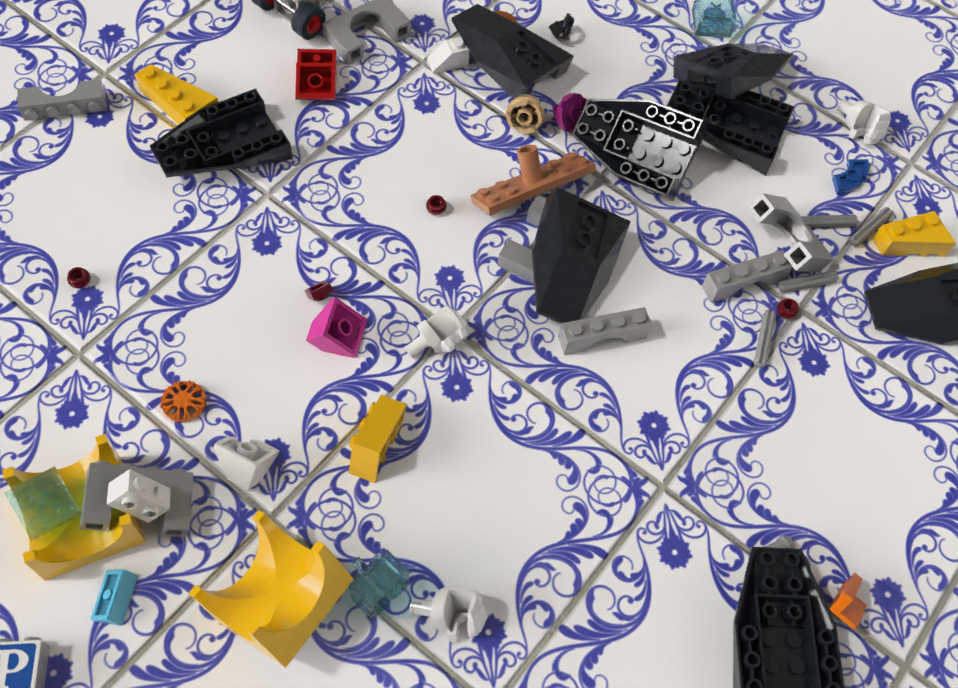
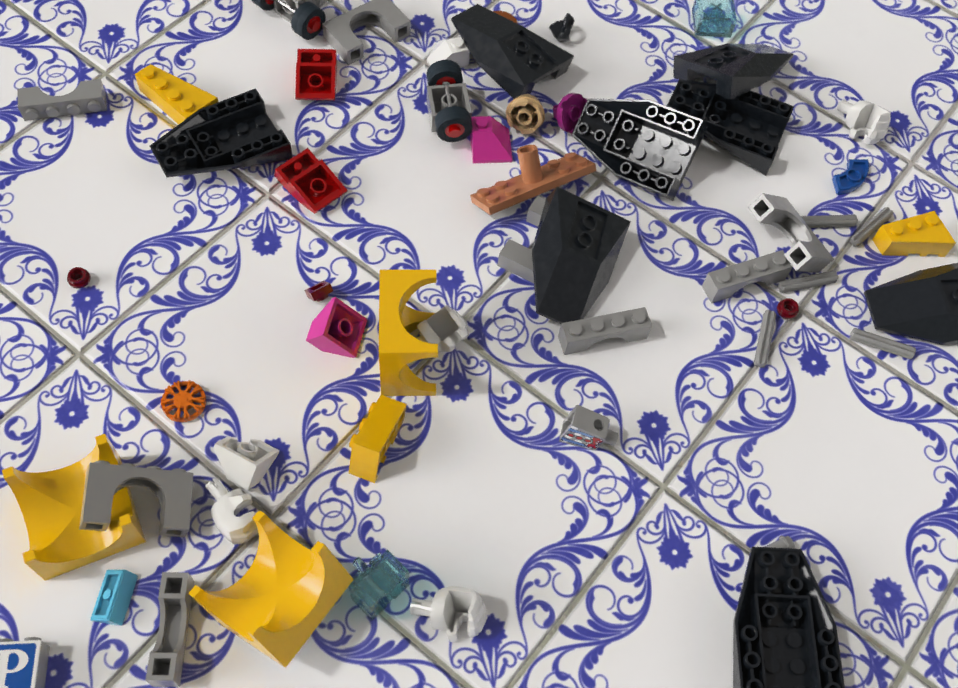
clear light blue brick [4,466,81,541] -> none
white brick [107,469,170,523] -> none
dark red plate [426,195,447,215] -> none
orange panel [829,572,867,630] -> none
none -> light grey arch [145,572,195,687]
none -> white piece [205,477,258,544]
none -> red slope [274,148,348,214]
none -> yellow piece [379,270,438,396]
none -> brick [426,60,472,142]
none -> dark pink slope [470,116,513,163]
none -> light grey torso [559,405,618,450]
none -> light grey axle [850,328,916,359]

